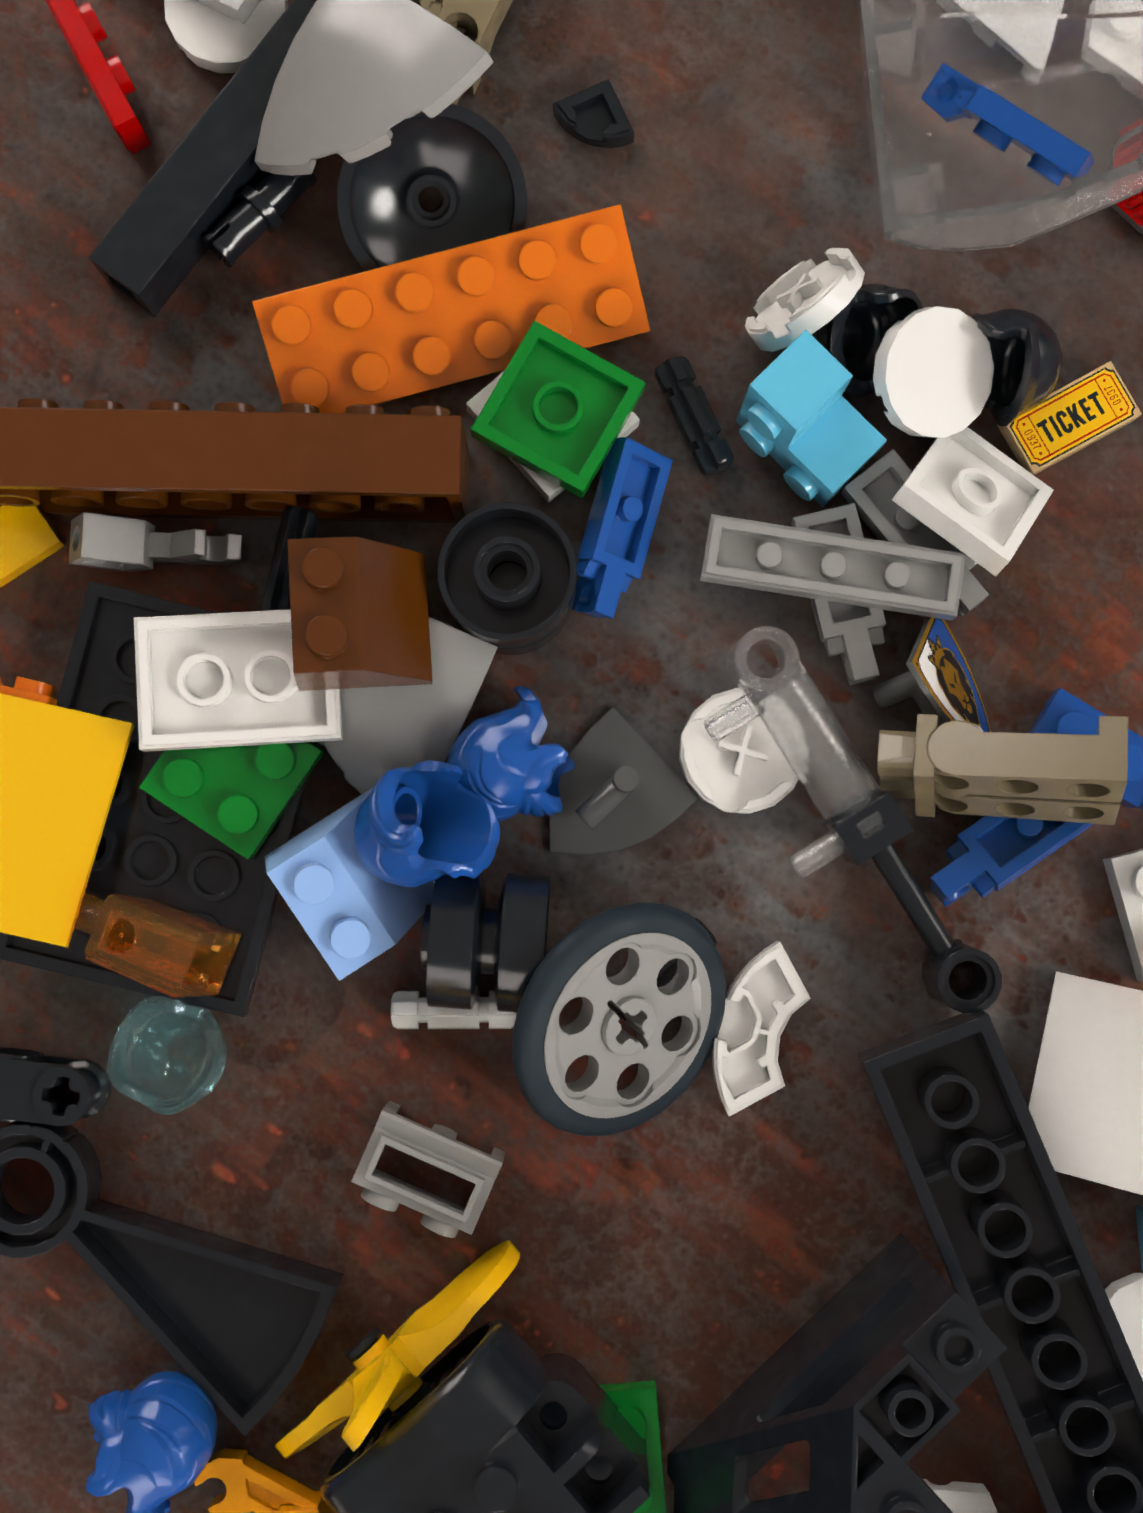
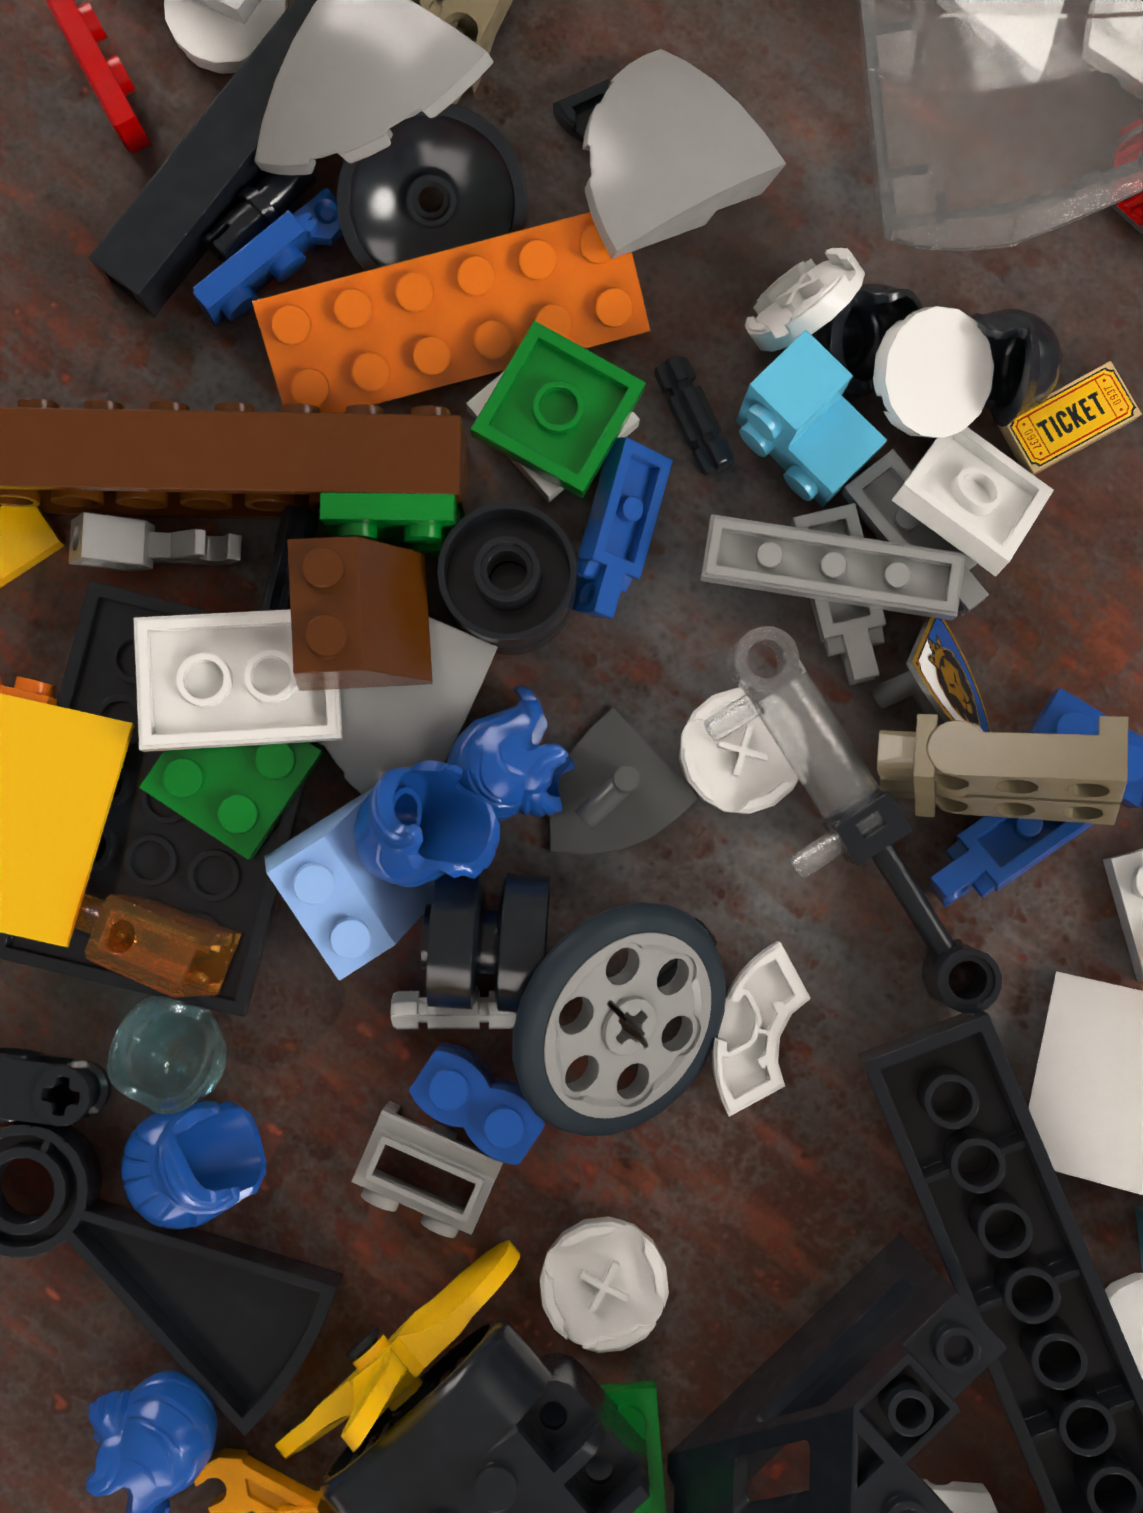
blue hinge [921,63,1094,186] -> none
none -> blue hair [121,1101,266,1230]
none -> blue hinge [193,188,343,327]
none -> green plate [320,493,462,557]
none -> blue brick [409,1042,545,1165]
none -> white tile [540,1216,669,1353]
none -> light grey brick [582,49,786,259]

